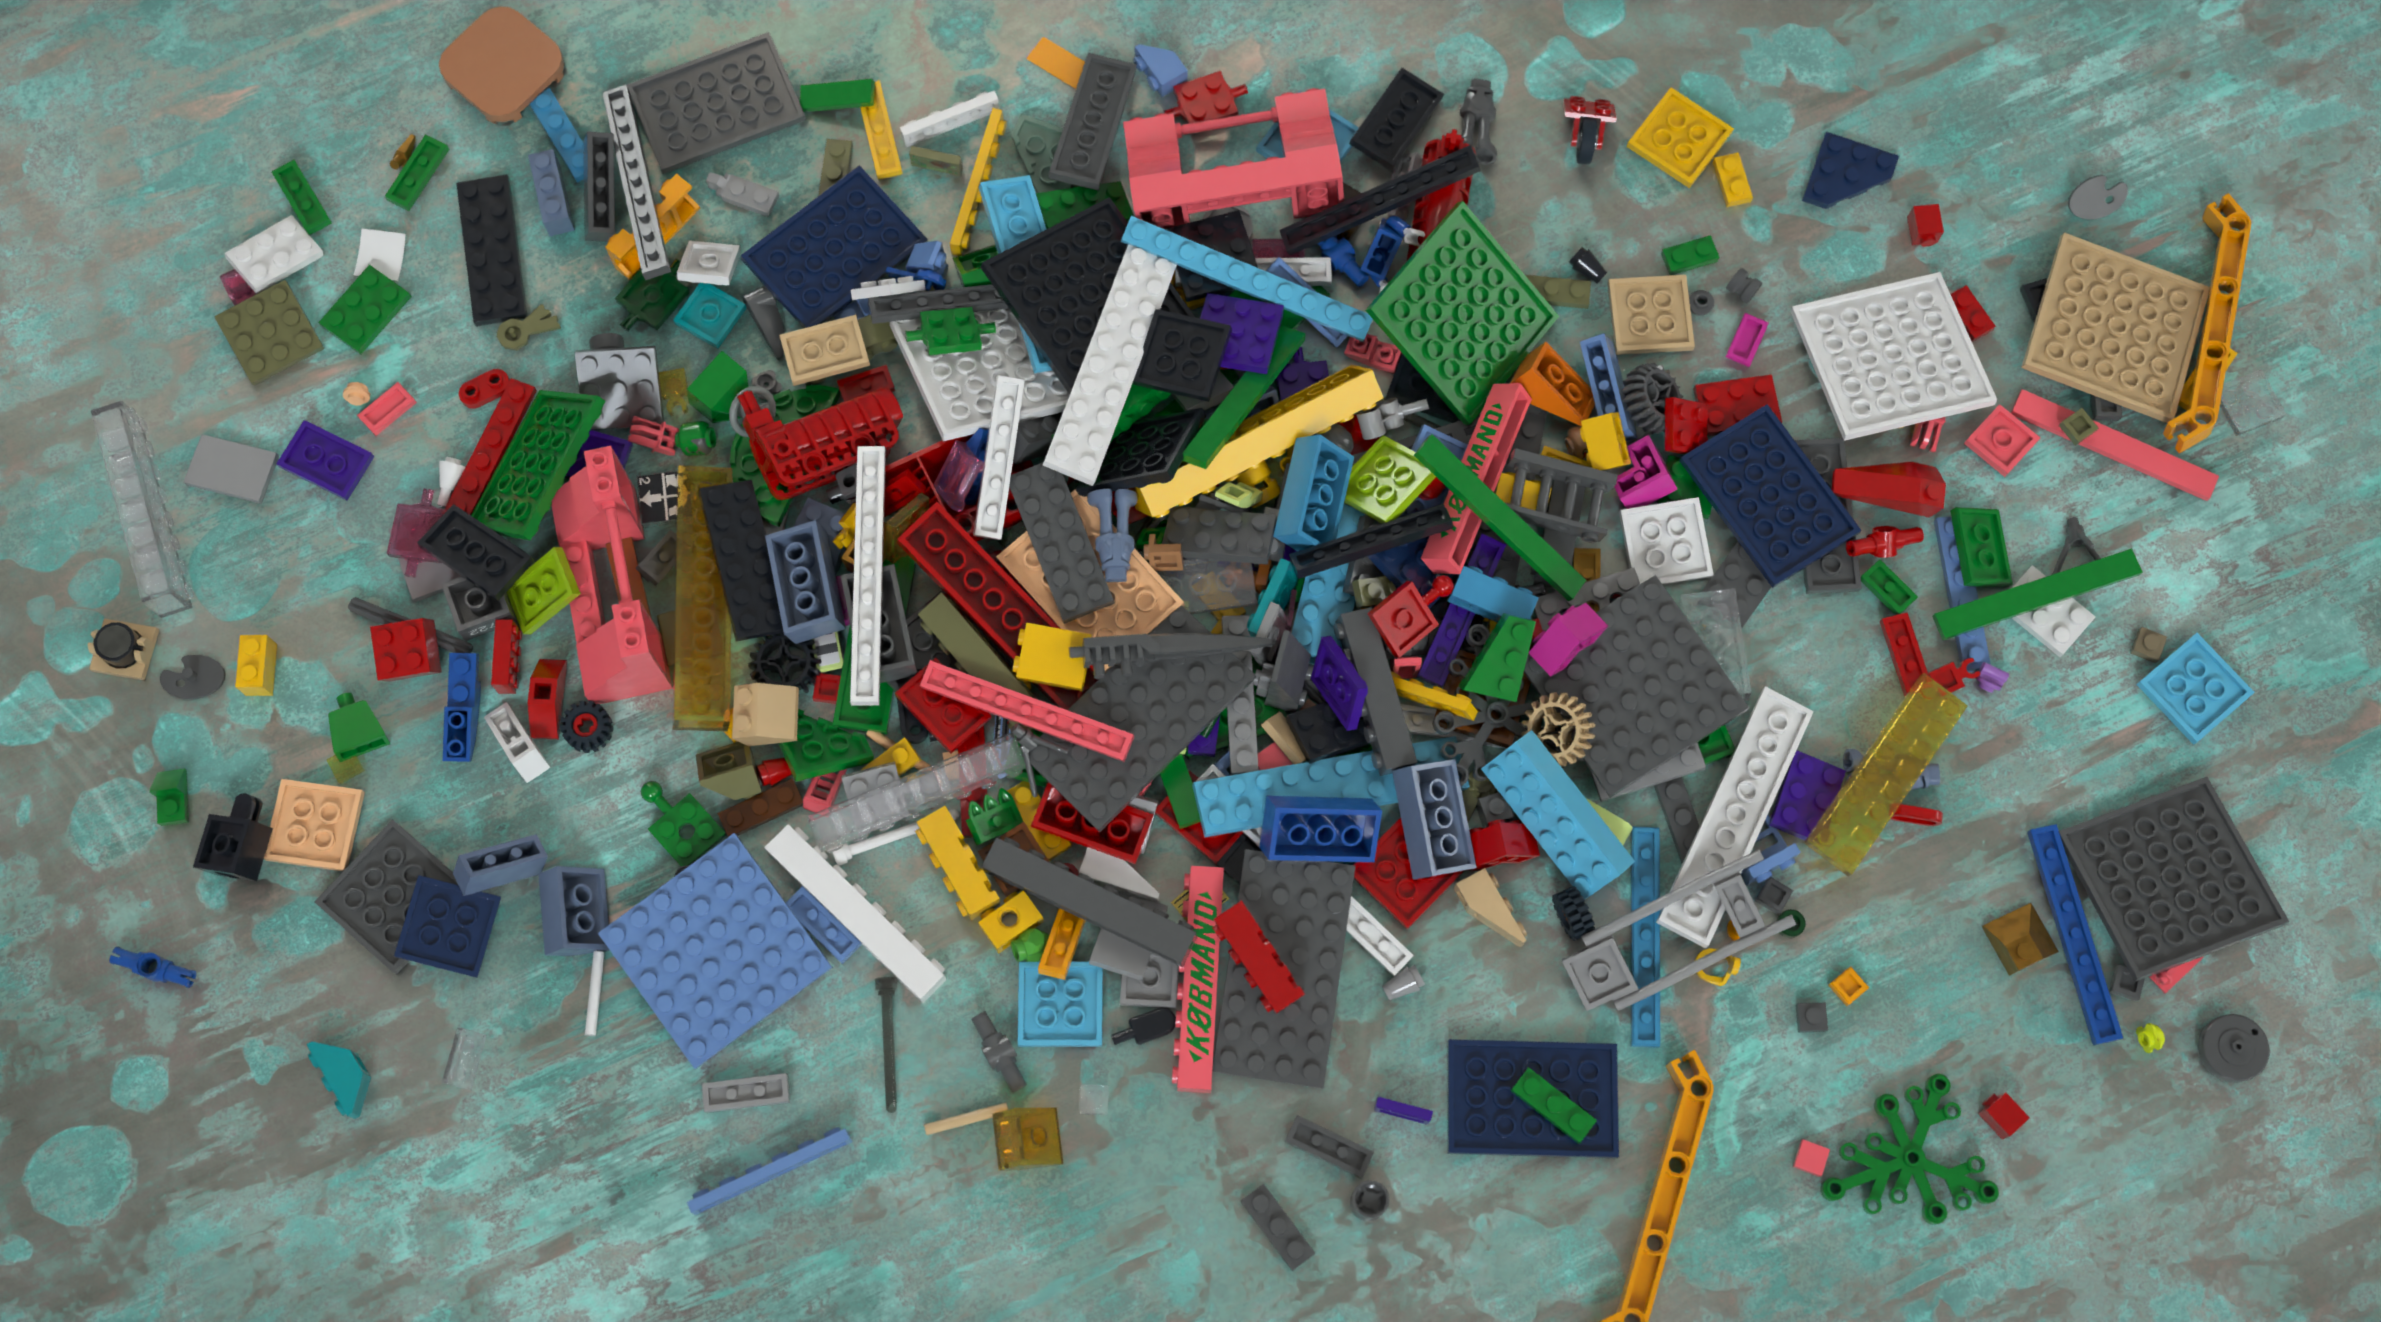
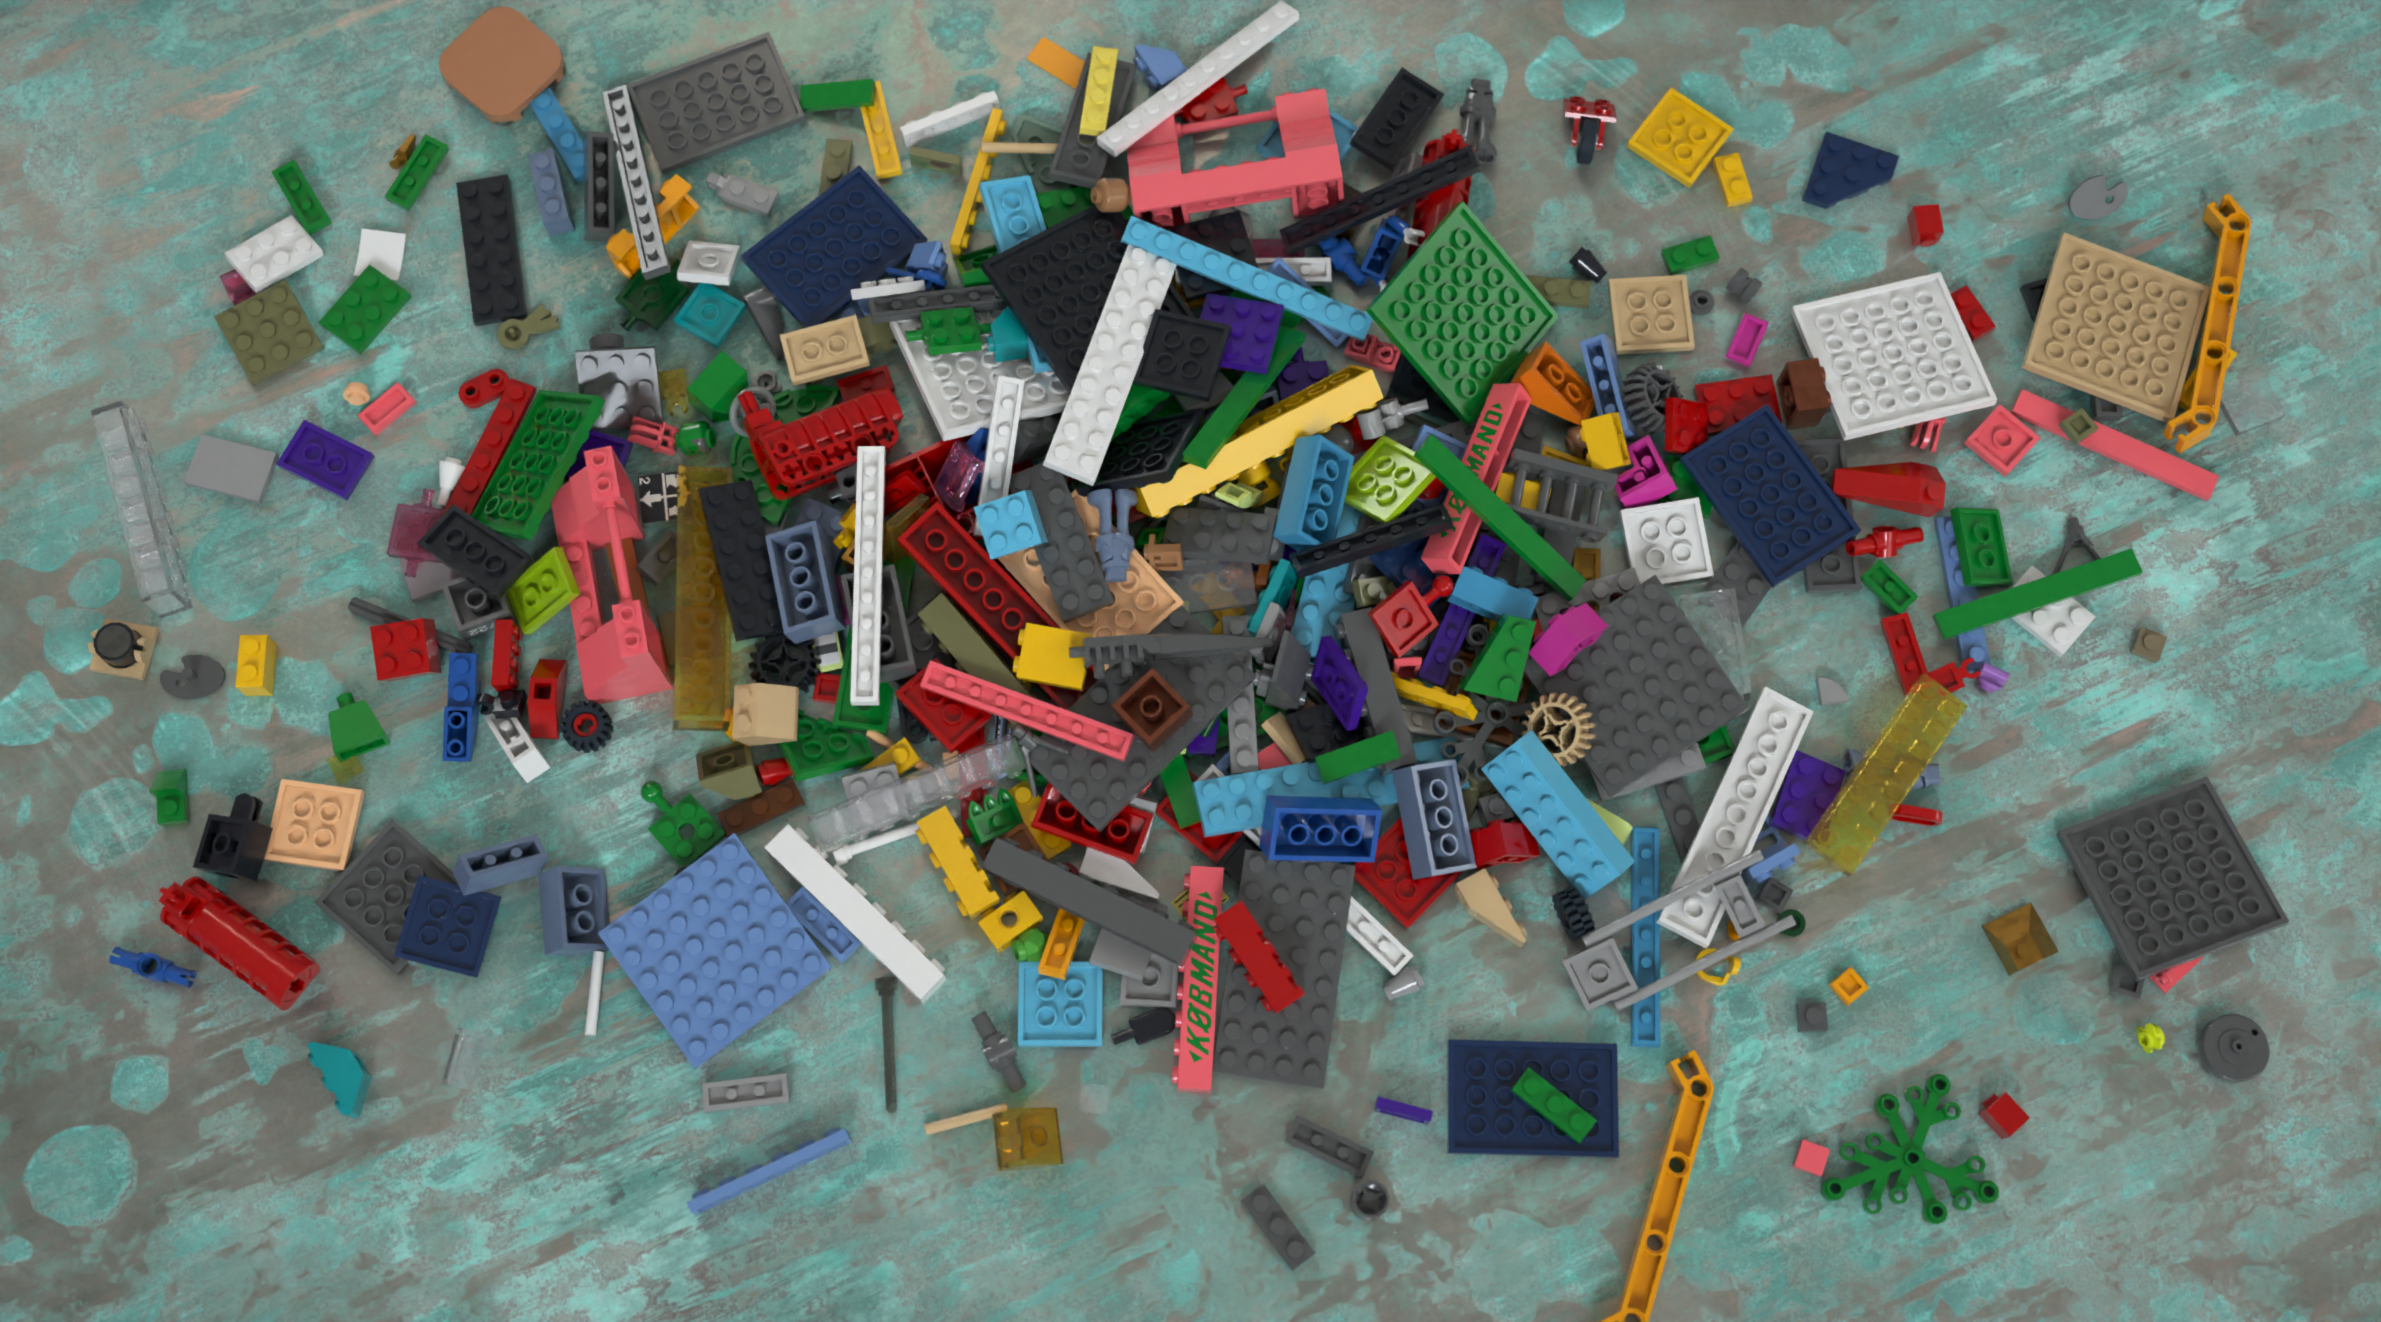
coral slope [803,769,847,817] -> none
blue plate [2027,824,2123,1046] -> none
medium azure plate [2136,633,2255,745] -> none
none -> red piece [159,876,320,1011]
none -> black plate [474,689,528,719]
none -> medium azure brick [974,490,1048,560]
none -> tan bar [981,142,1058,154]
none -> teal slope [986,306,1027,362]
none -> light yellow plate [1080,46,1118,136]
none -> medium nougat head [1091,178,1132,212]
none -> white plate [1097,0,1299,157]
none -> copper brick [1112,668,1193,752]
none -> green tile [1315,730,1402,784]
none -> copper brick [1776,358,1831,430]
none -> light grey tile [1815,678,1849,706]

